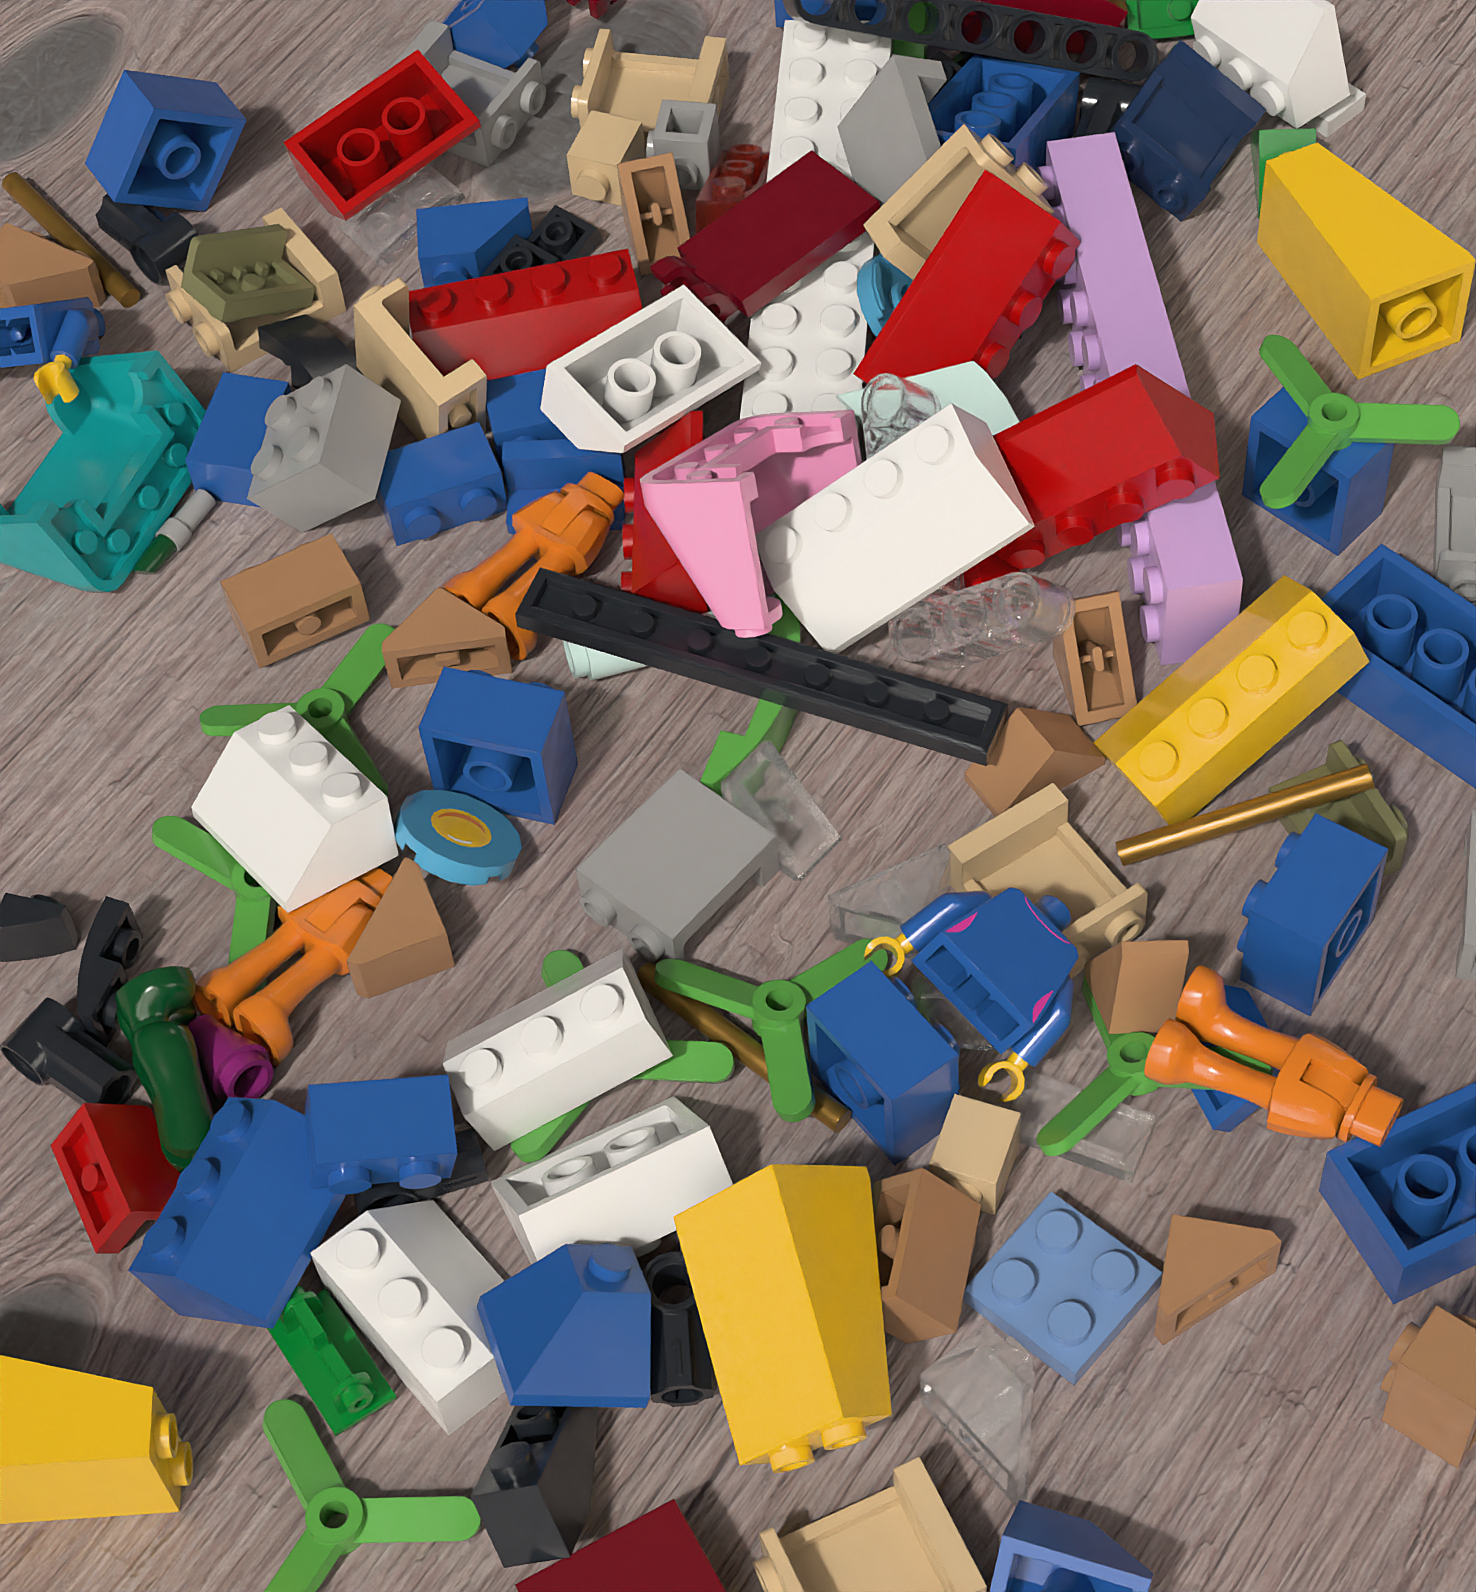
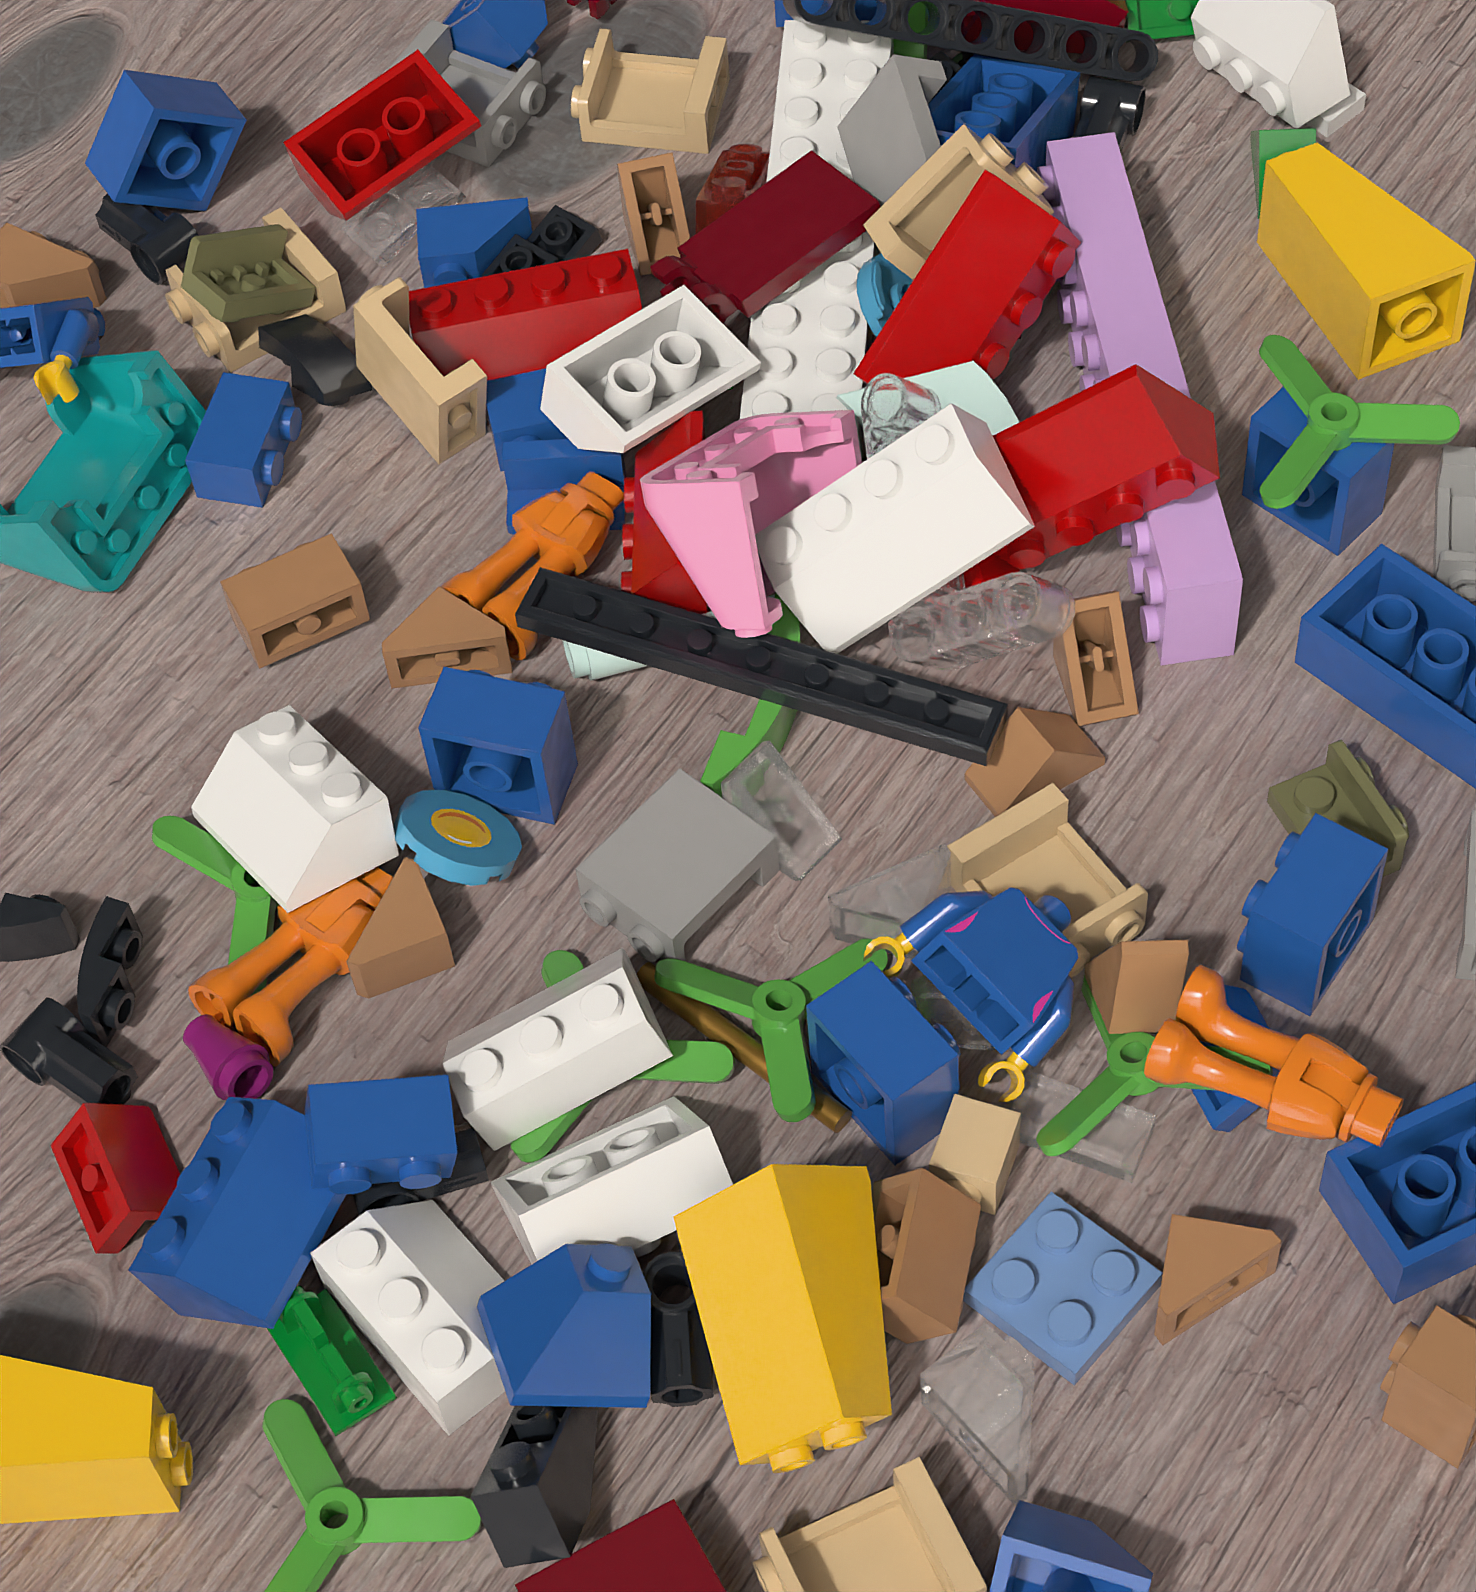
pearl gold bar [2,172,140,308] -> none
dark green piece [115,966,214,1173] -> none
light grey piece [132,489,216,575] -> none
bright green piece [199,623,395,796] -> none
light grey brick [247,364,401,533] -> none
blue brick [376,422,507,546] -> none
tan brick [567,110,646,206] -> none
light grey brick [646,99,721,191] -> none
yellow slope [1093,575,1369,825] -> none
dark blue panel [1108,39,1267,222] -> none
pearl gold bar [1115,763,1375,866] -> none

